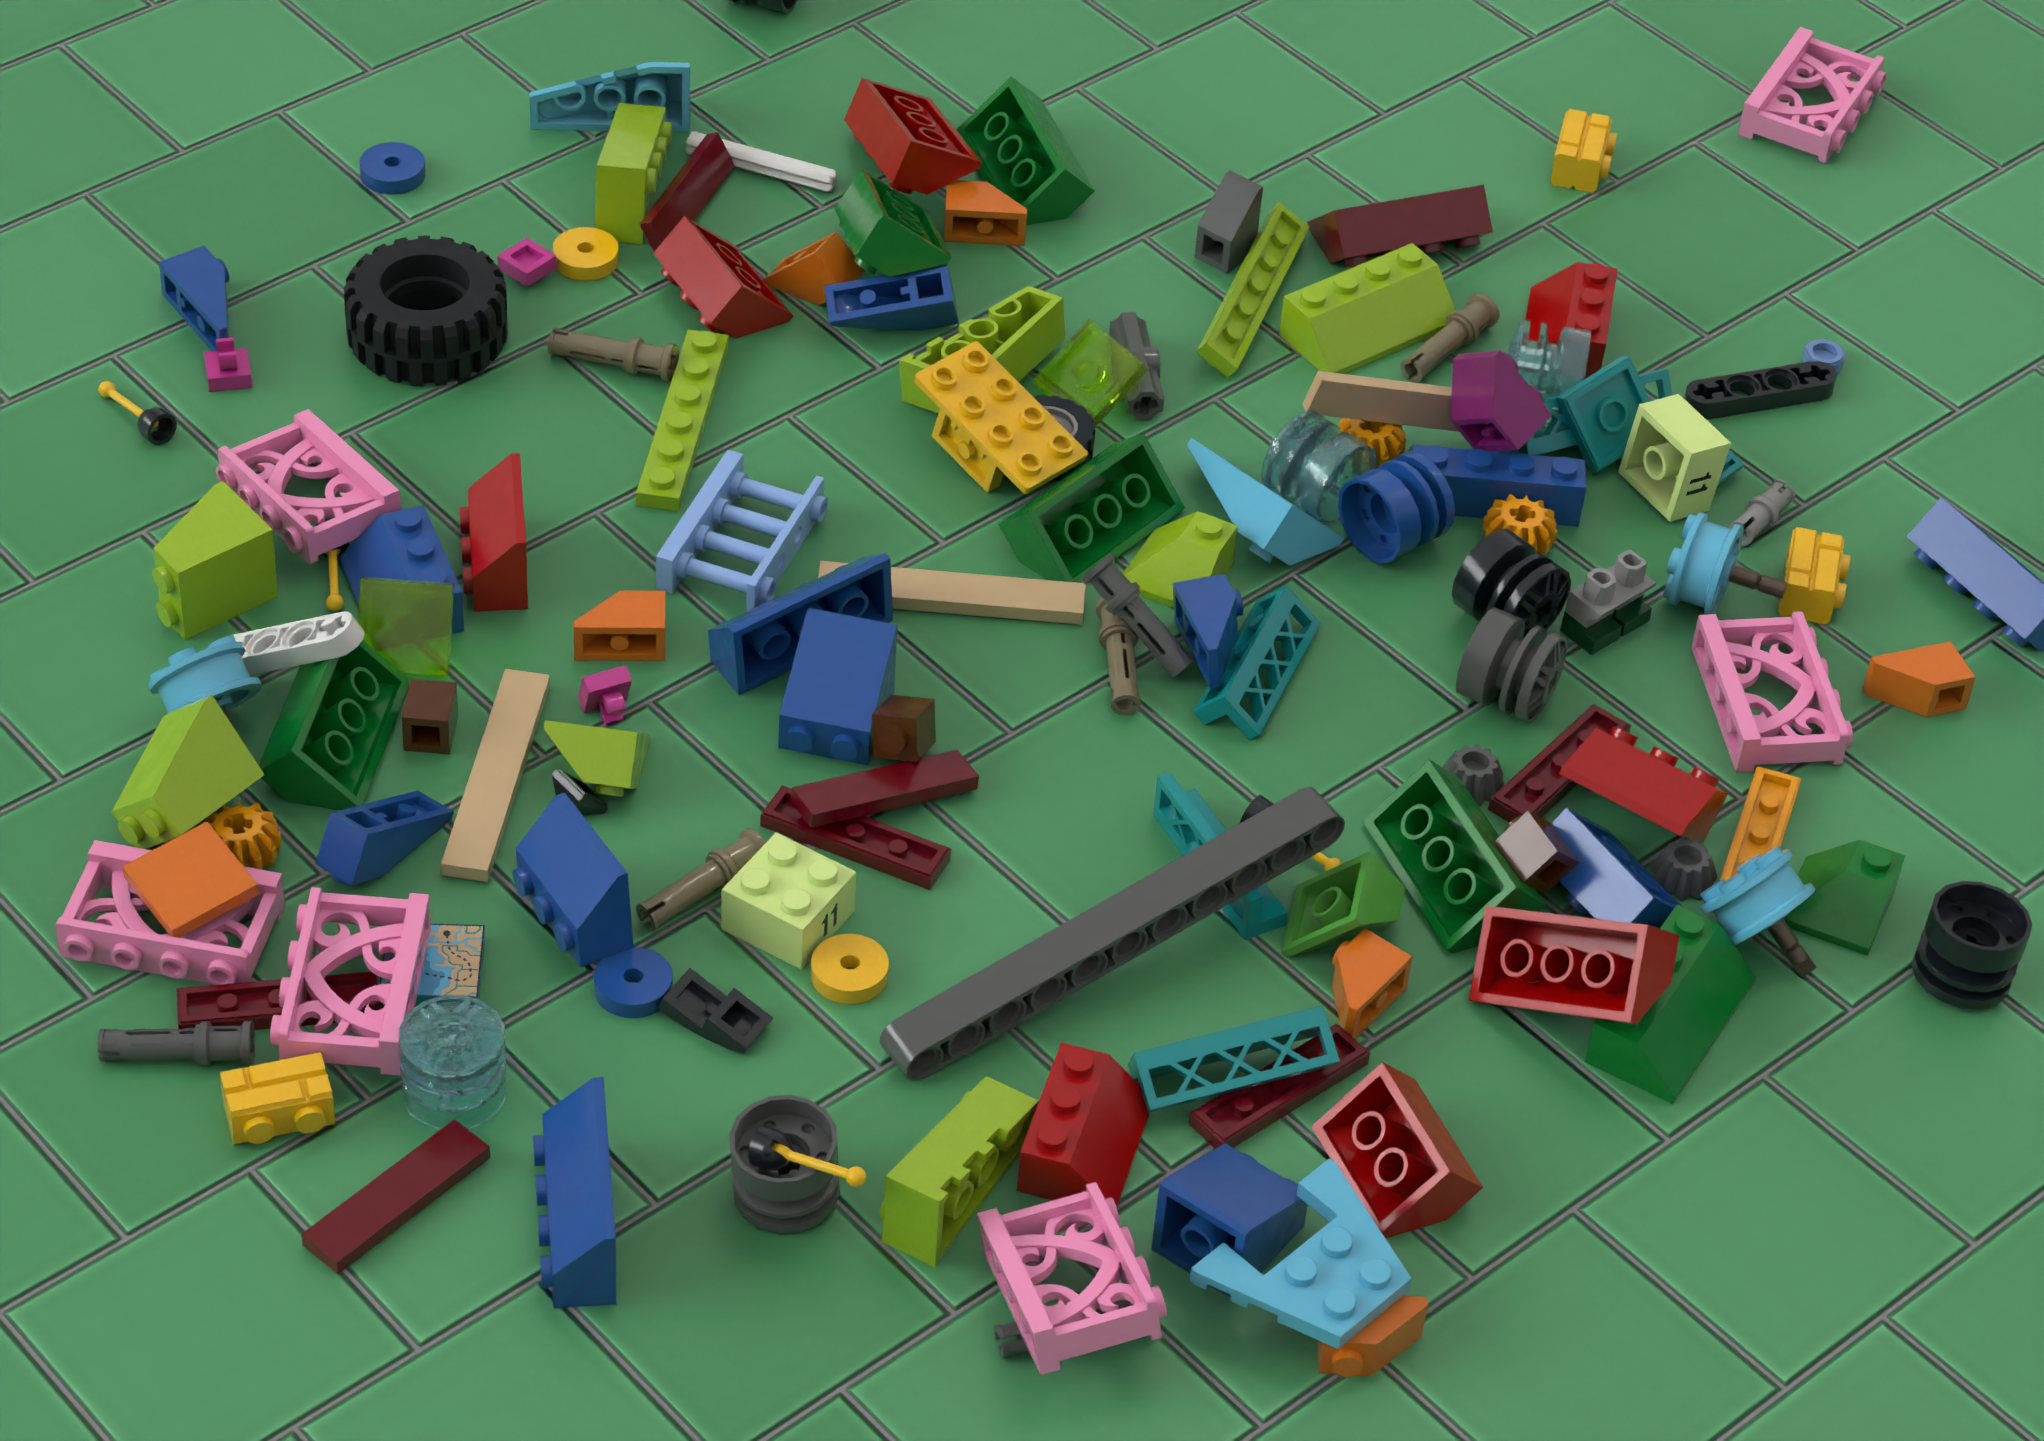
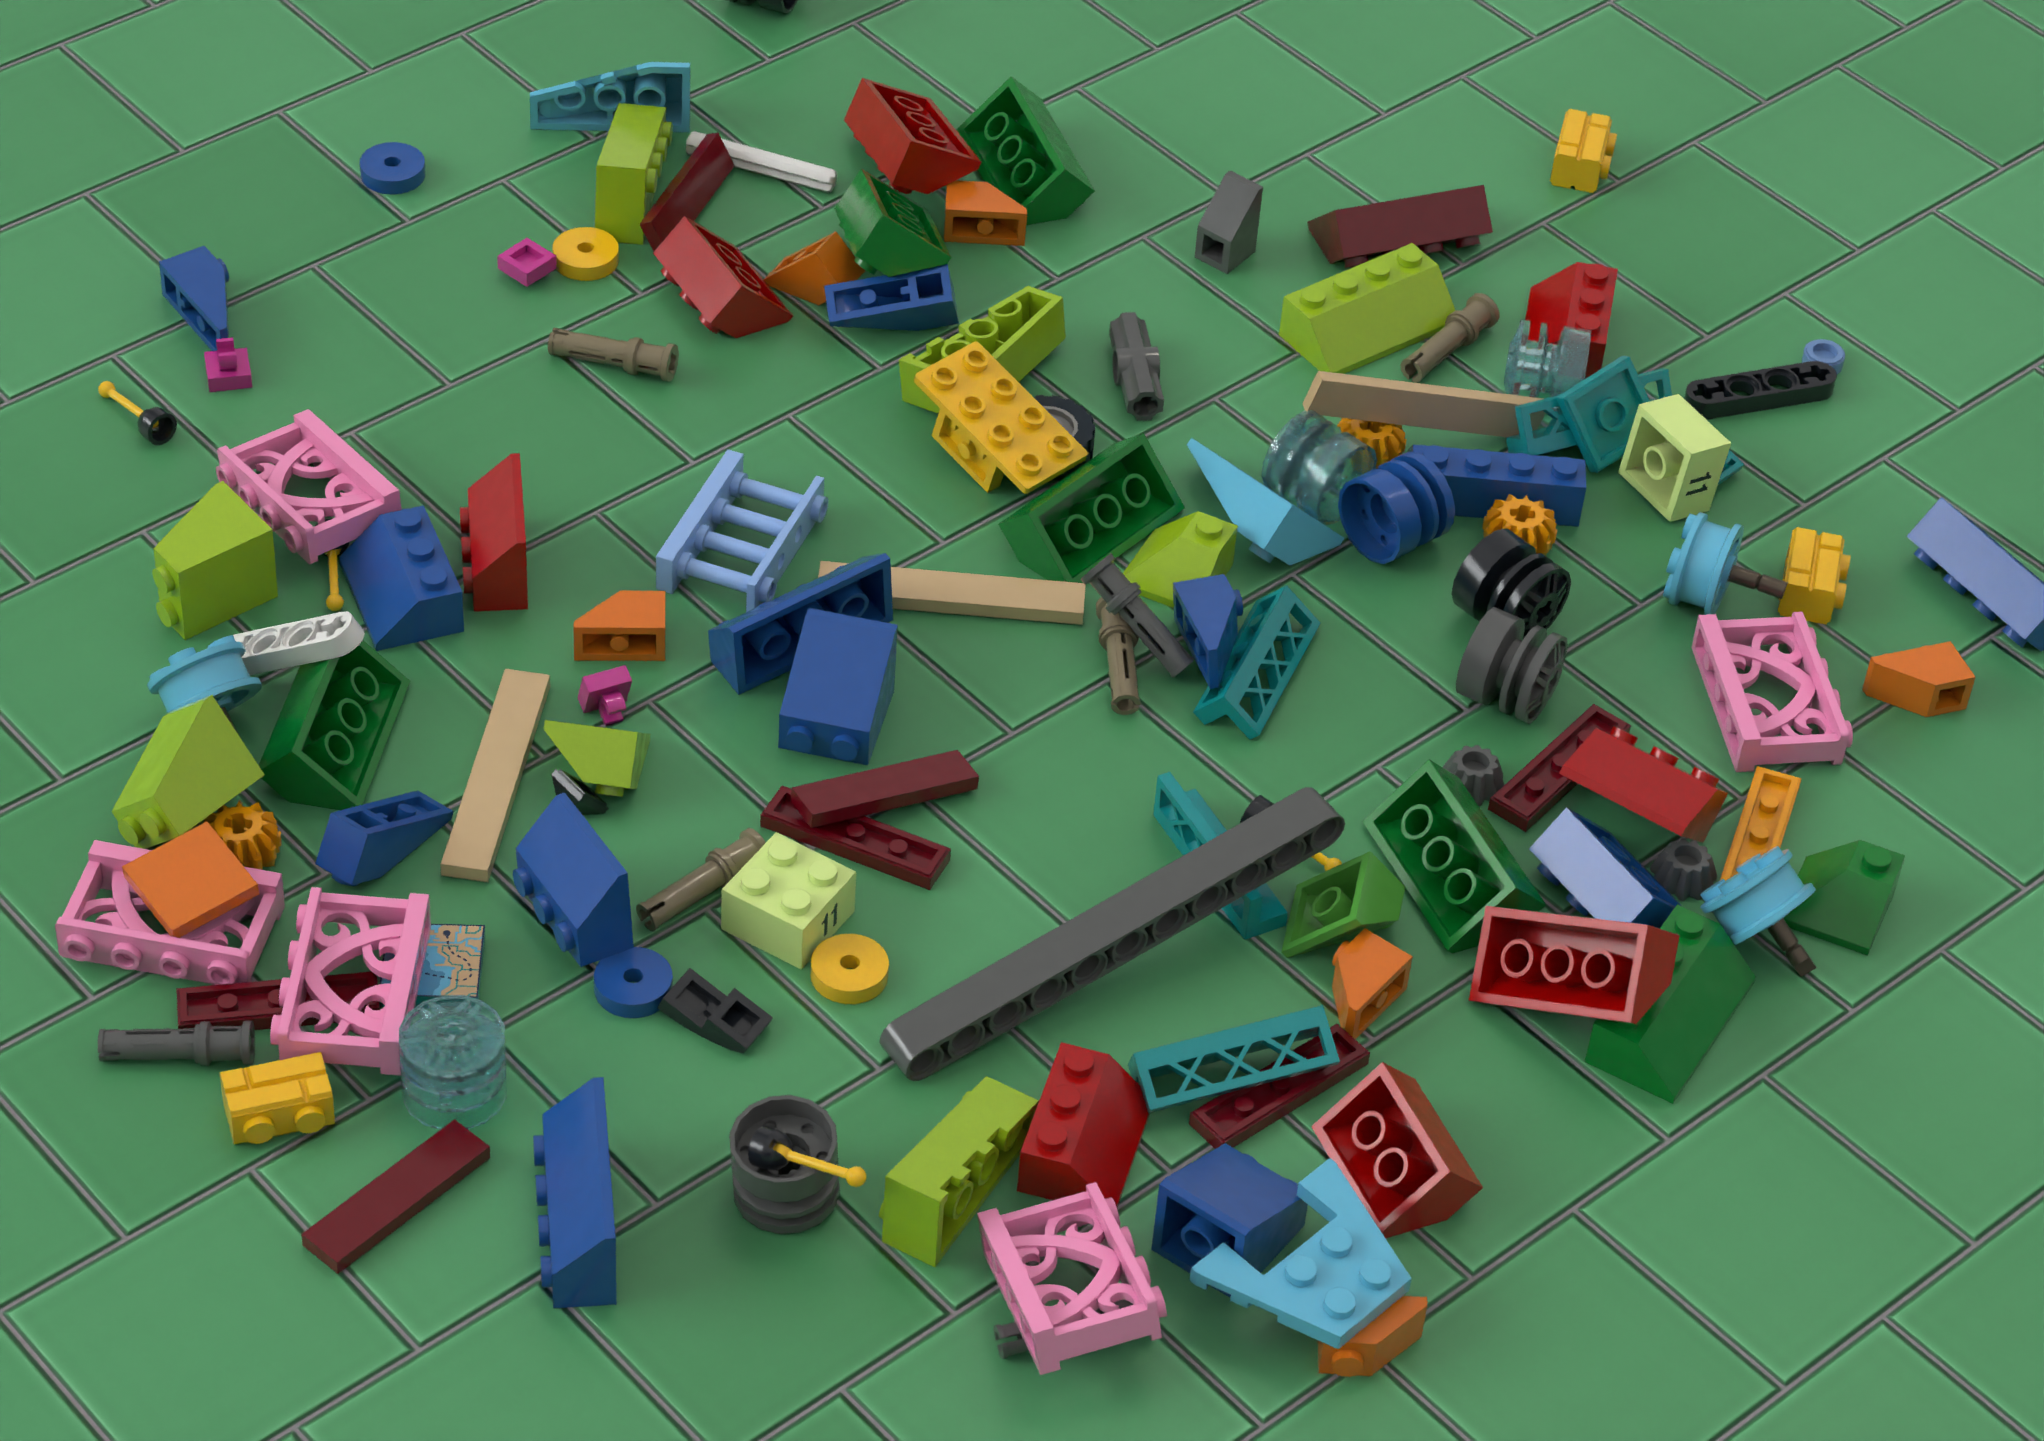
black tyre [344,235,508,386] -> none
clear neon green tile [358,577,454,676] -> none
brick [402,679,458,754] -> none
lime plate [636,329,729,512] -> none
reddish brown brick [872,695,936,762] -> none
clear neon green tile [1032,319,1148,428] -> none
lime plate [1196,202,1309,378] -> none
magenta slope [1451,350,1552,451] -> none
brick [1494,811,1580,894] -> none
light grey hips [1560,550,1656,655] -> none
light grey pin [1728,479,1795,546] -> none
bright pink fence [1738,27,1887,163] -> none
black wheel [1912,881,2032,1009] -> none

